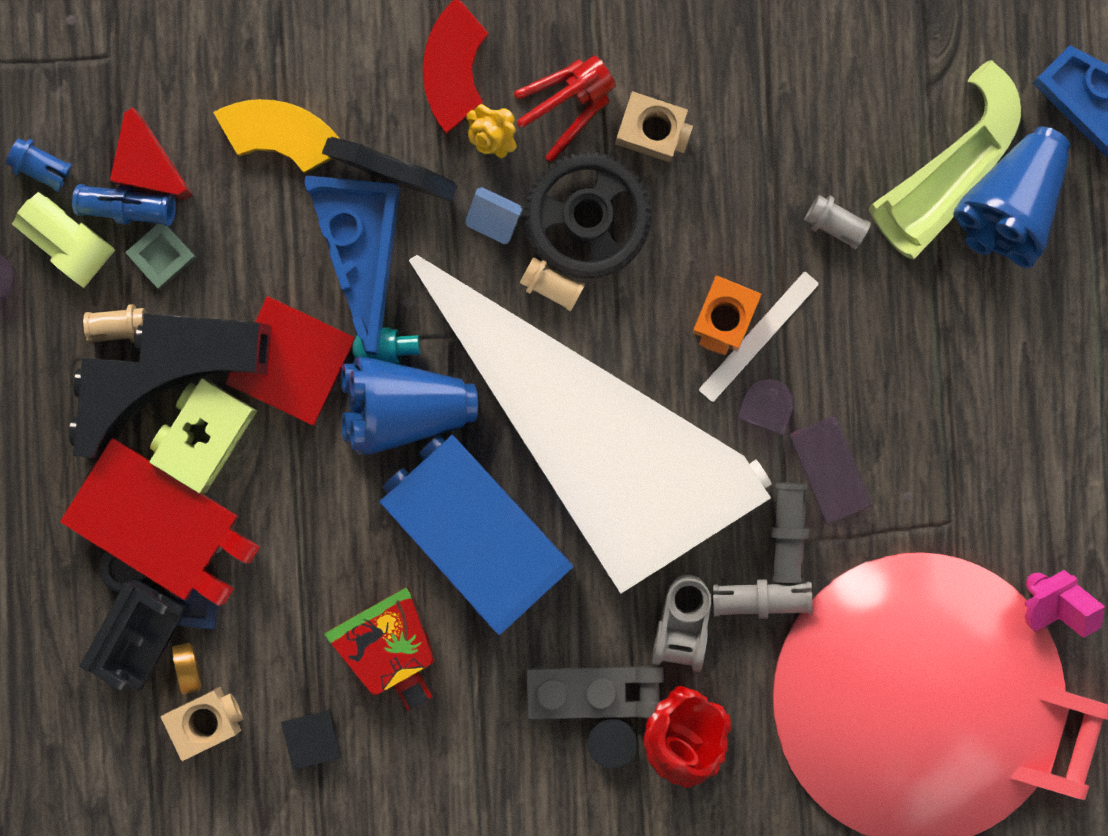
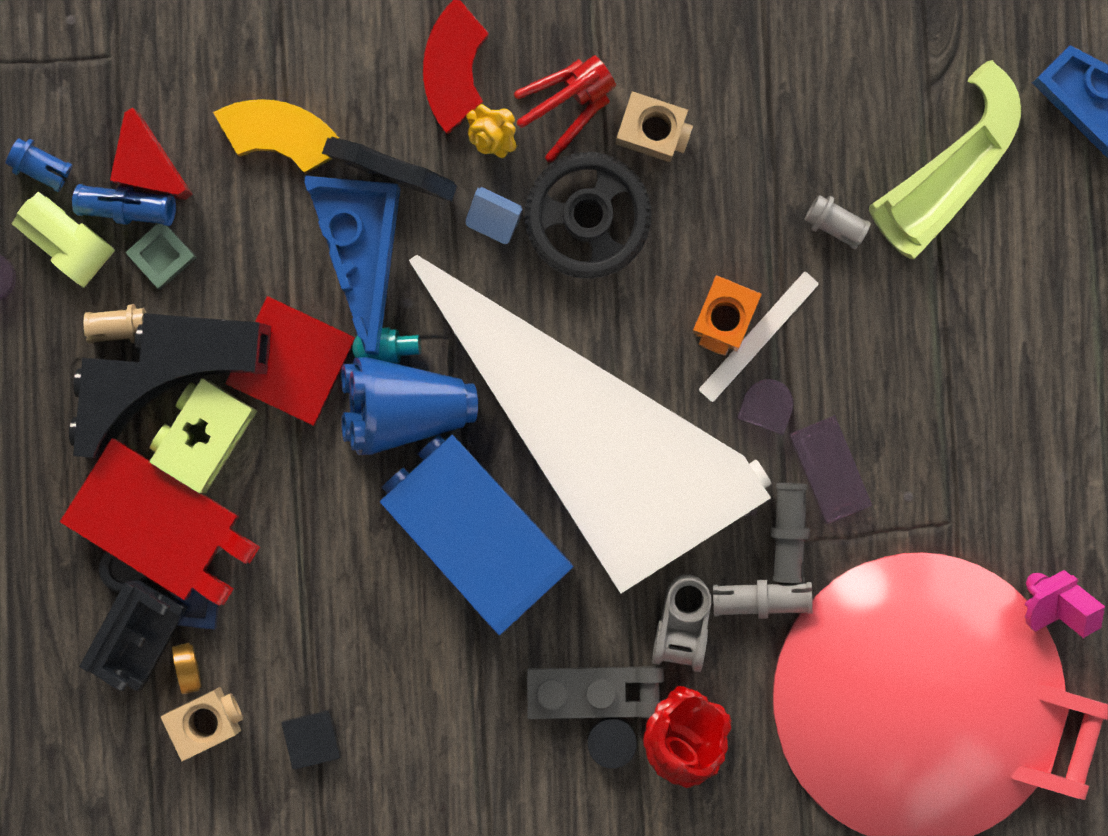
torso [324,586,436,711] -> none
tan pin [520,257,585,311] -> none
blue cone [953,126,1070,268] -> none

